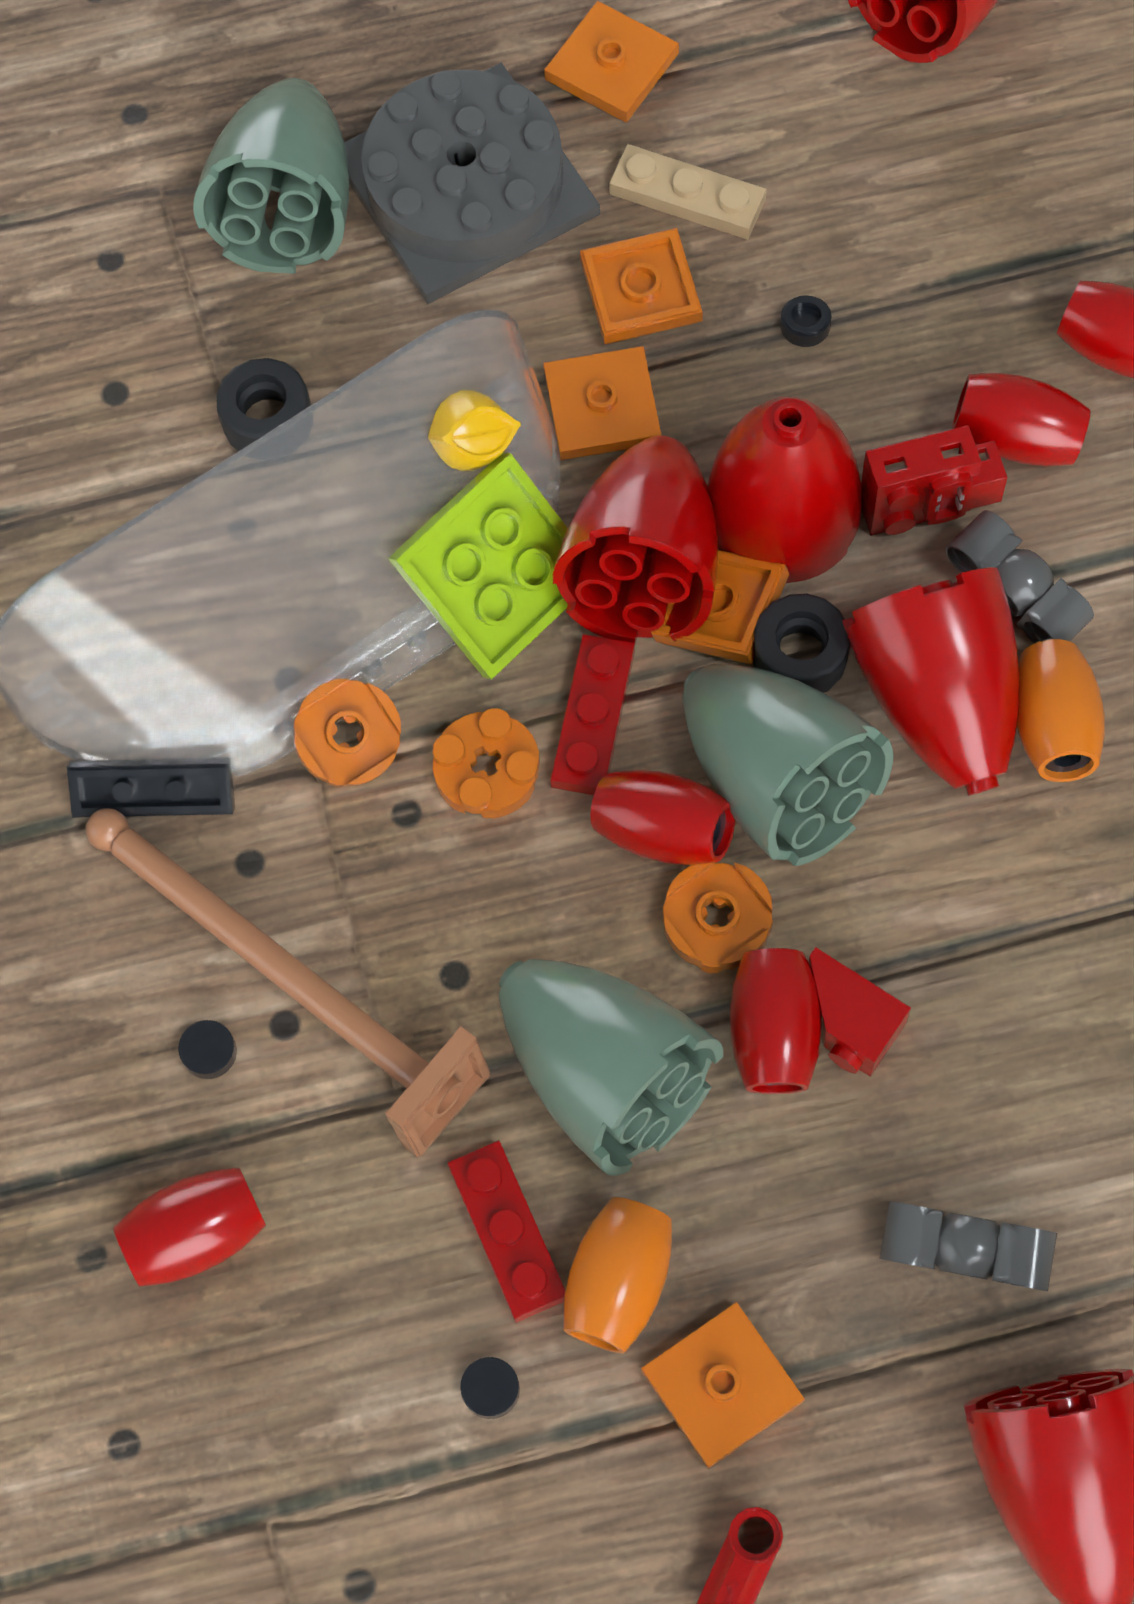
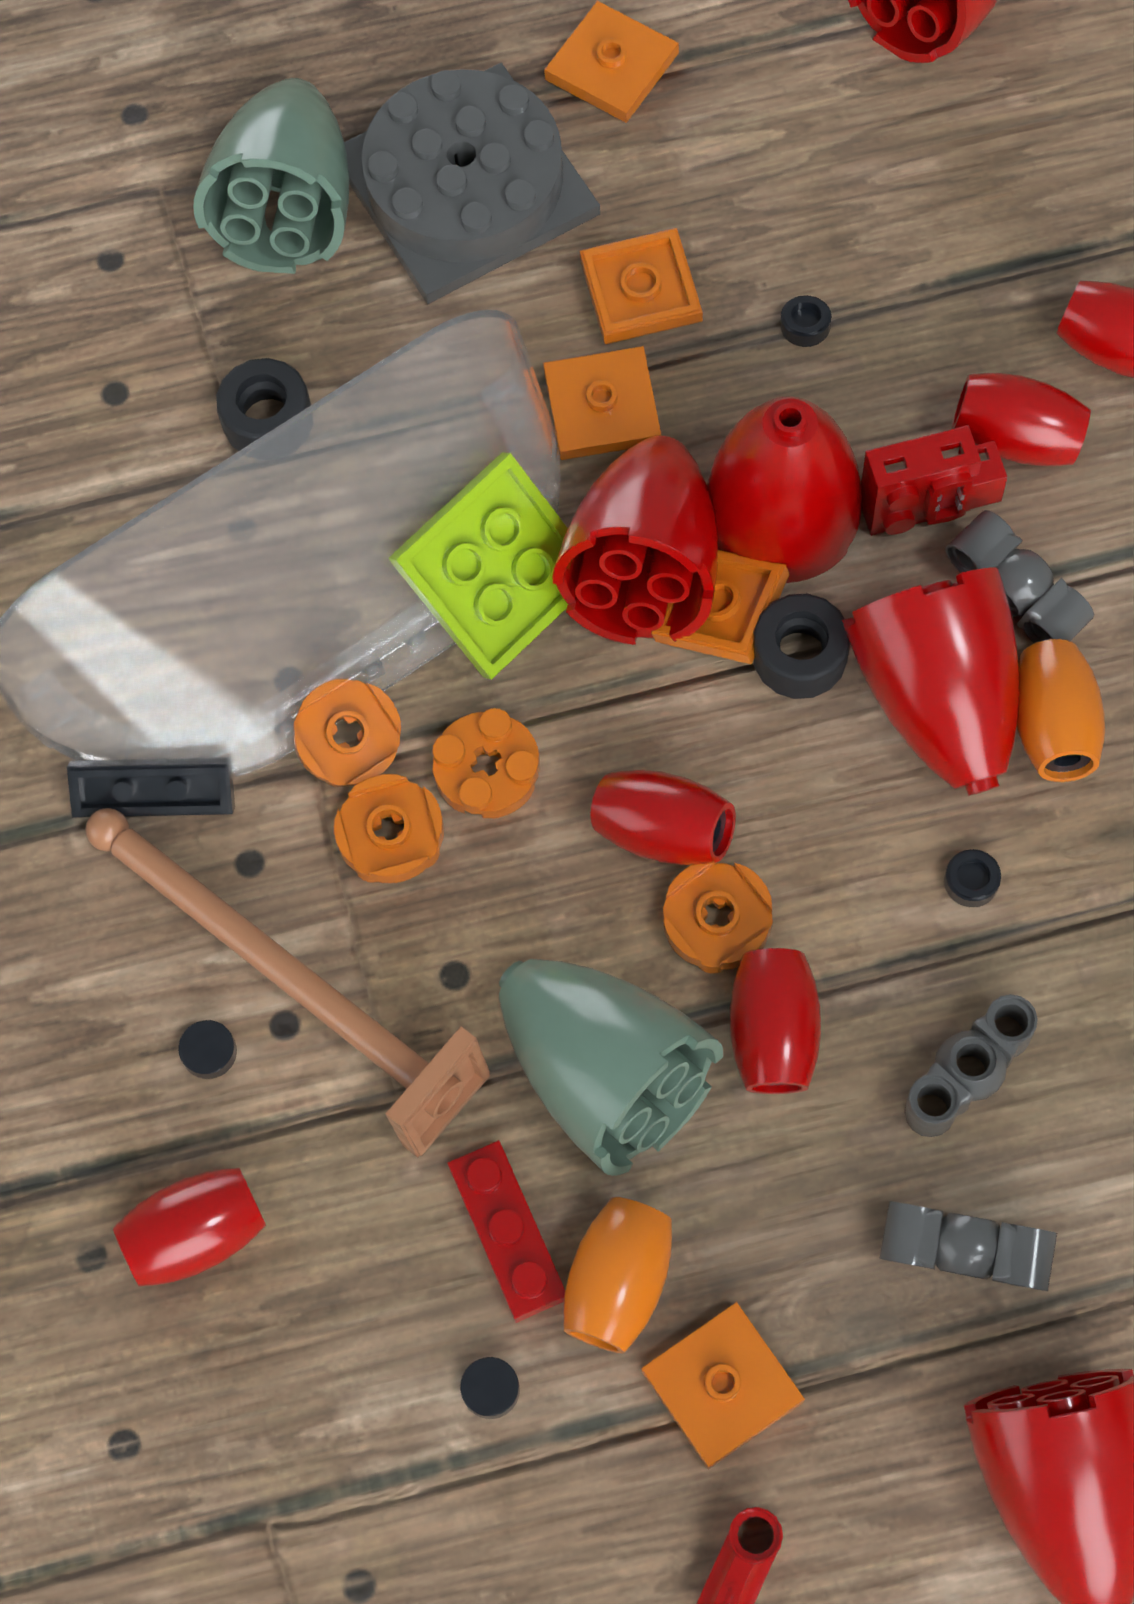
yellow hat [428,390,521,471] -> none
red plate [551,634,635,795] -> none
tan plate [609,144,766,240] -> none
sand green cylinder [682,664,894,866] -> none
red slope [808,947,911,1077] -> none
none -> orange plate [334,774,444,883]
none -> dark grey piece [904,994,1038,1137]
none -> black tile [944,849,1001,907]

